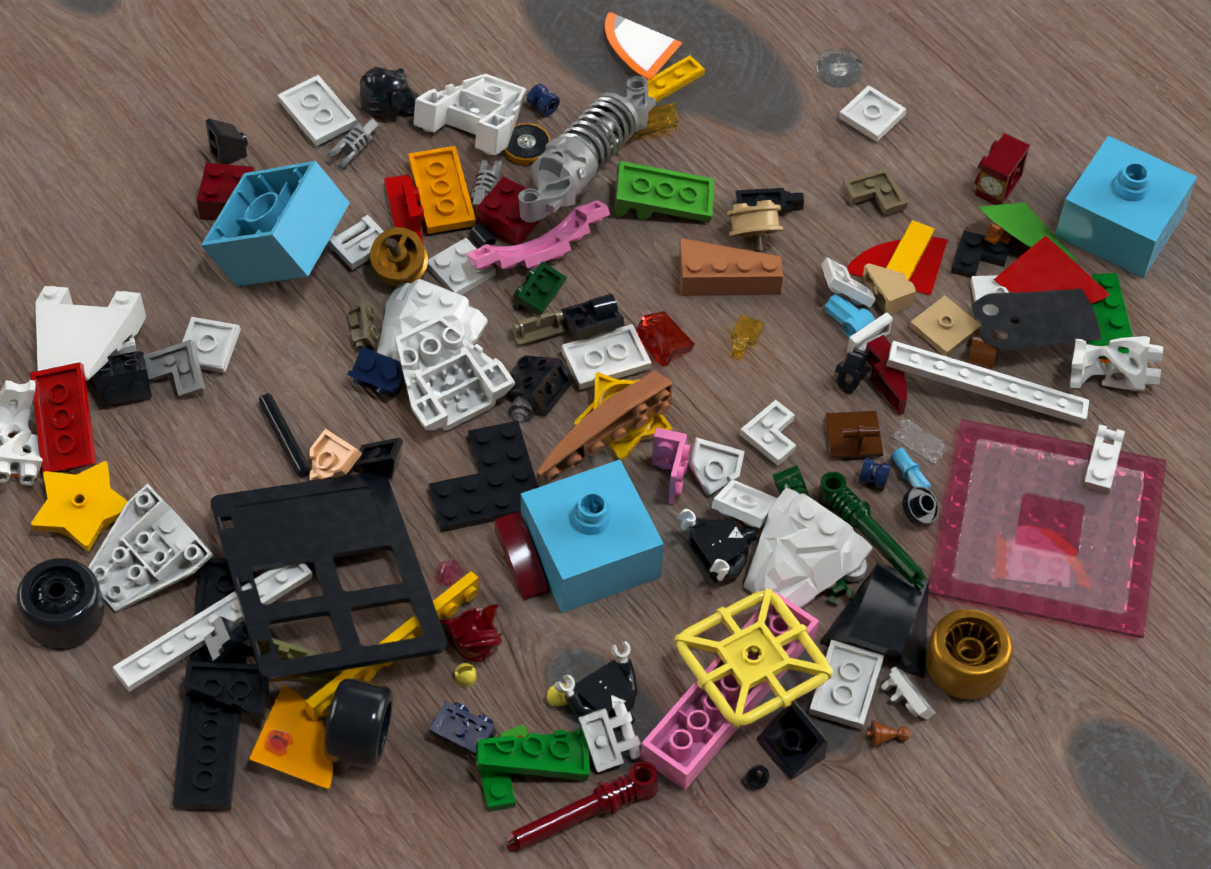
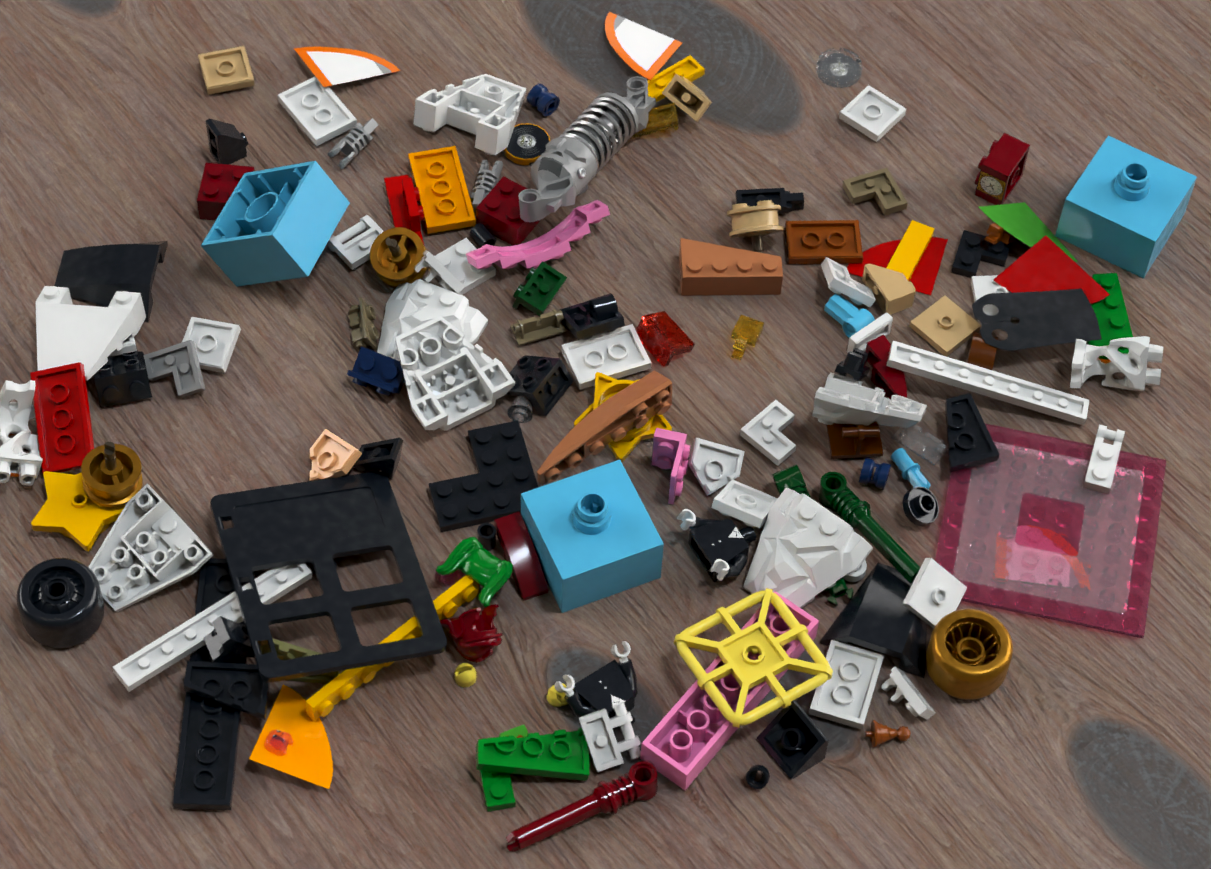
black axle [259,393,310,478] -> none
black wheel [324,678,393,769] -> none
black head [360,66,419,116] -> none
dark blue bracket [429,701,497,756] -> none
bright green hinge [614,161,714,222] -> none
none -> black wedge [54,241,168,323]
none -> pearl gold wheel [81,442,143,507]
none -> tan plate [198,46,255,95]
none -> sticker [294,46,400,87]
none -> white plate [414,250,465,294]
none -> green hair [436,537,513,608]
none -> black hinge [477,523,496,551]
none -> tan slope [662,74,712,122]
none -> dark orange tile [785,220,863,264]
none -> white wedge [812,373,927,428]
none -> white plate [902,558,967,629]
none -> black wing [945,393,1000,473]

